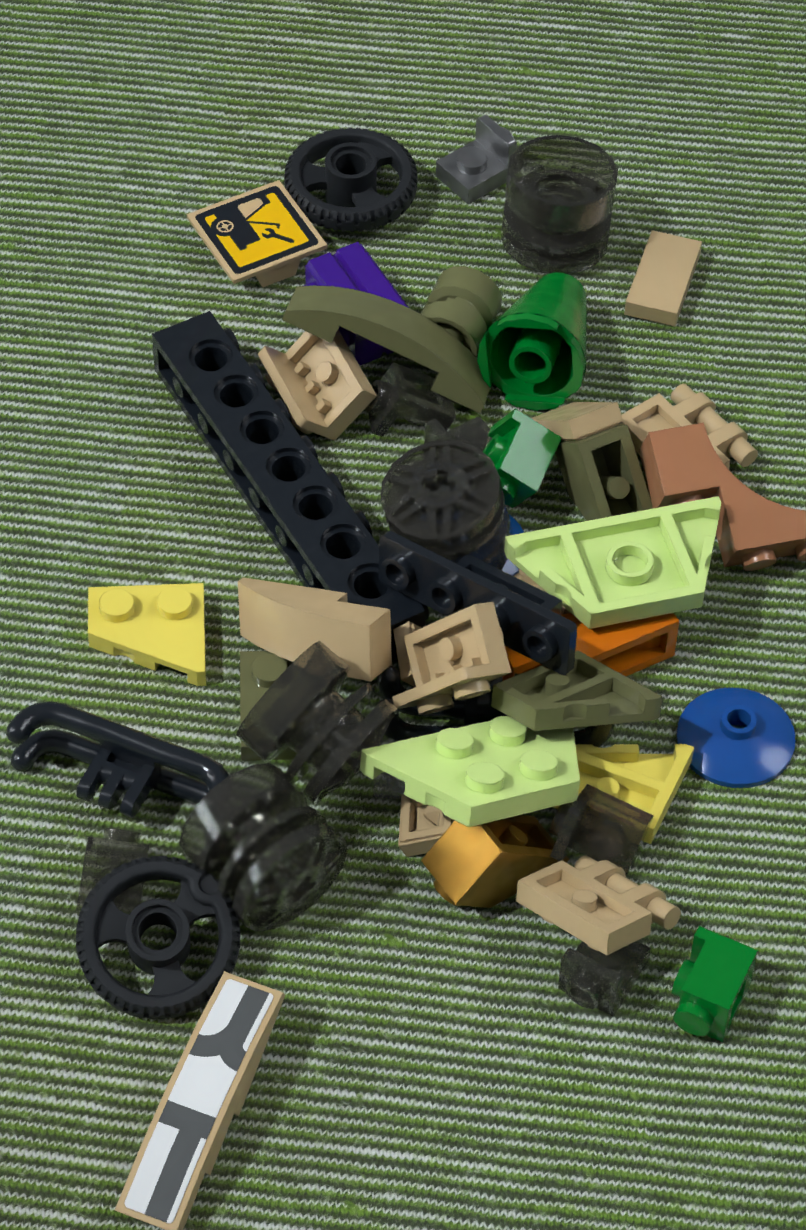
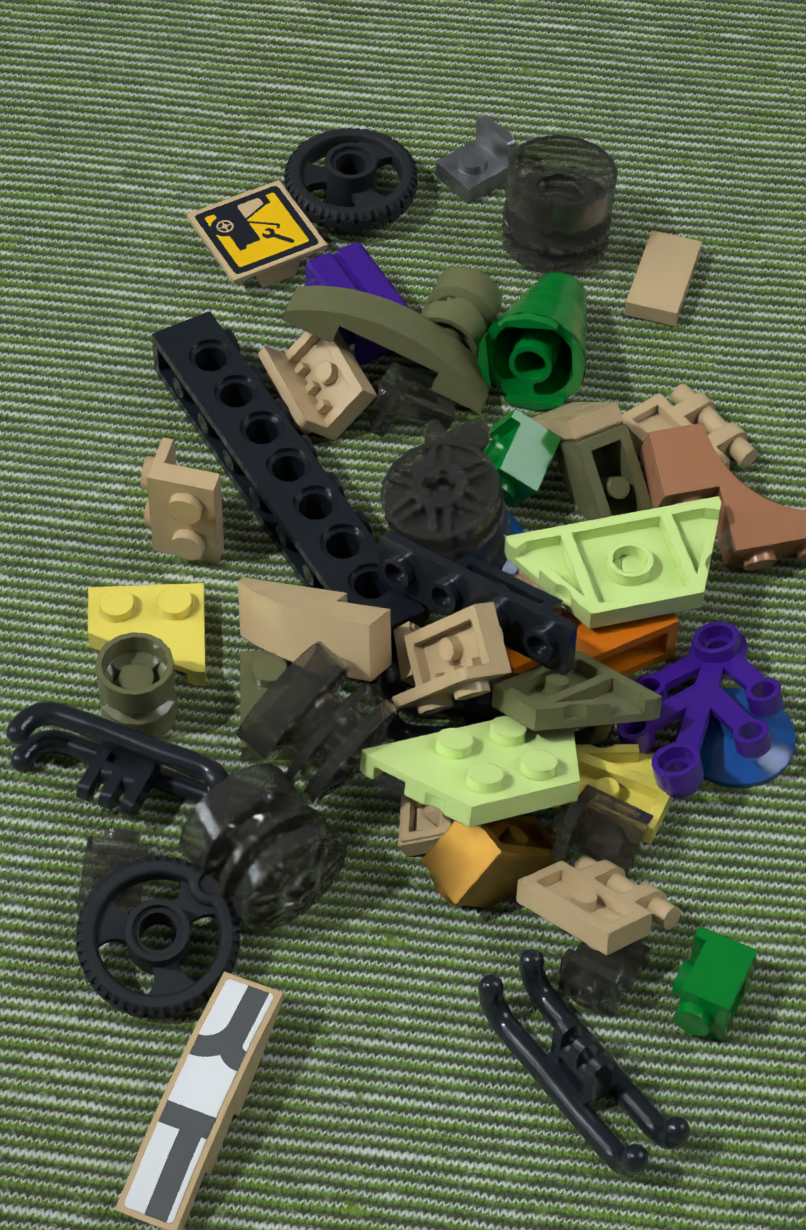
none -> olive wheel [95,632,178,738]
none -> tan bracket [140,437,224,564]
none -> black piece [478,949,690,1177]
none -> dark purple plant [617,621,784,798]

